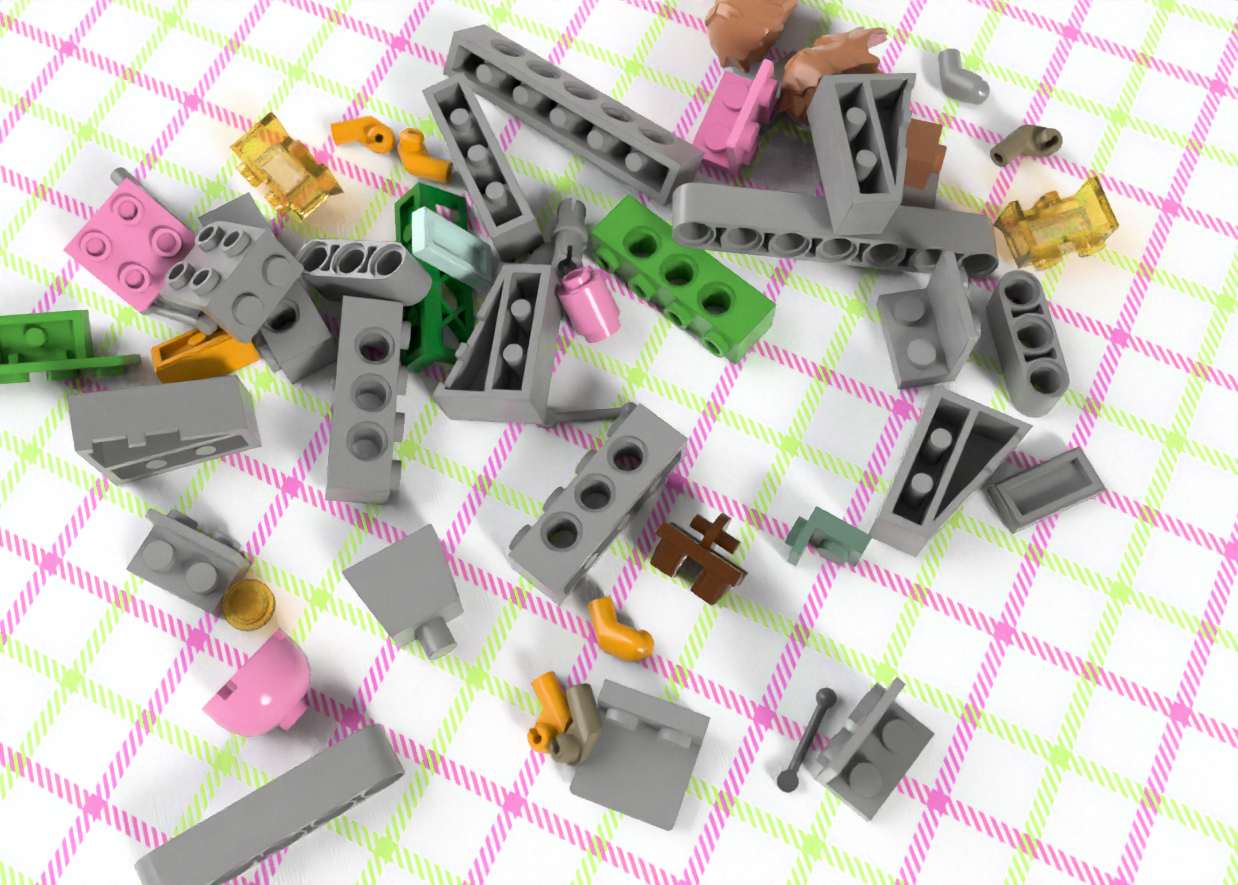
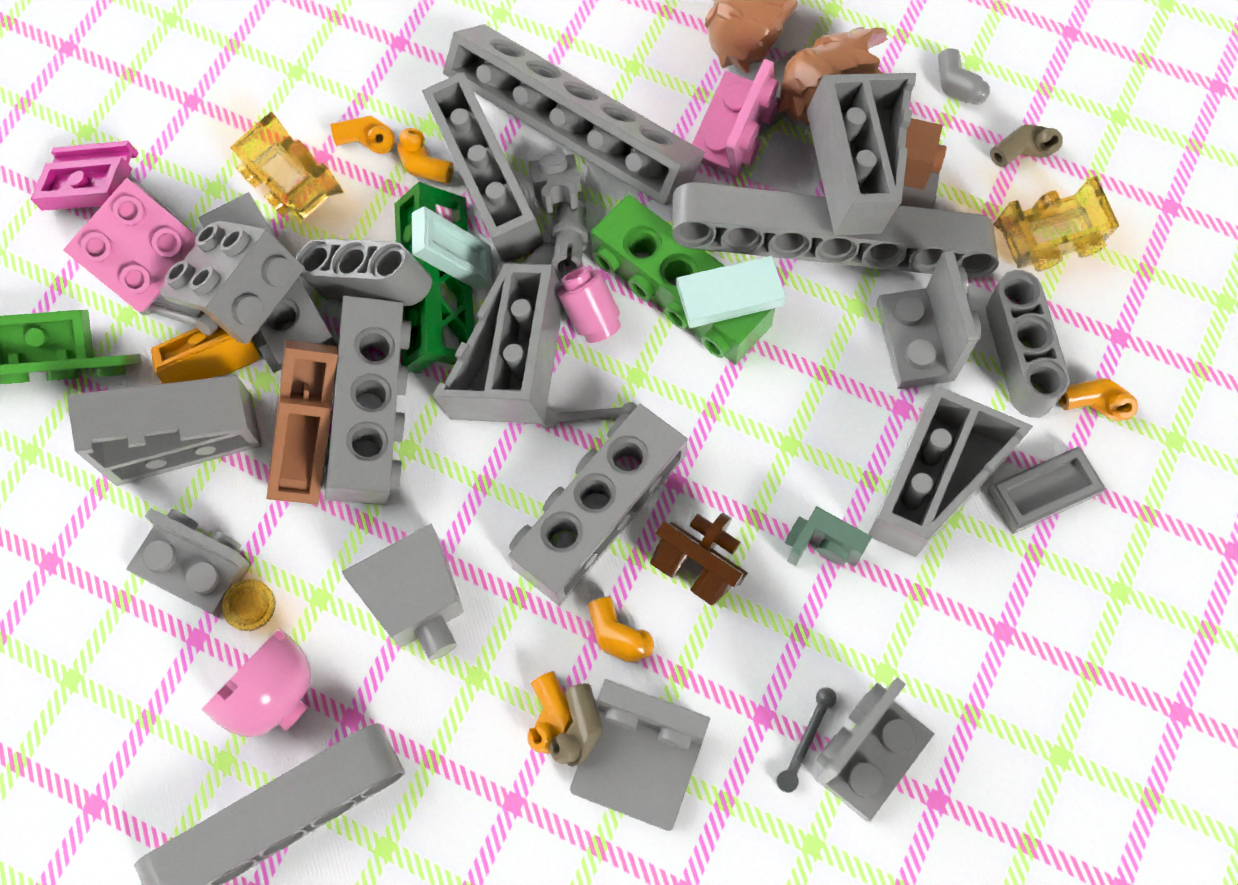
none -> dark pink plate [30,140,139,211]
none -> nougat slope [266,339,338,505]
none -> light grey plate [529,153,581,213]
none -> light aqua tile [676,255,786,328]
none -> light orange arm [1059,378,1138,421]

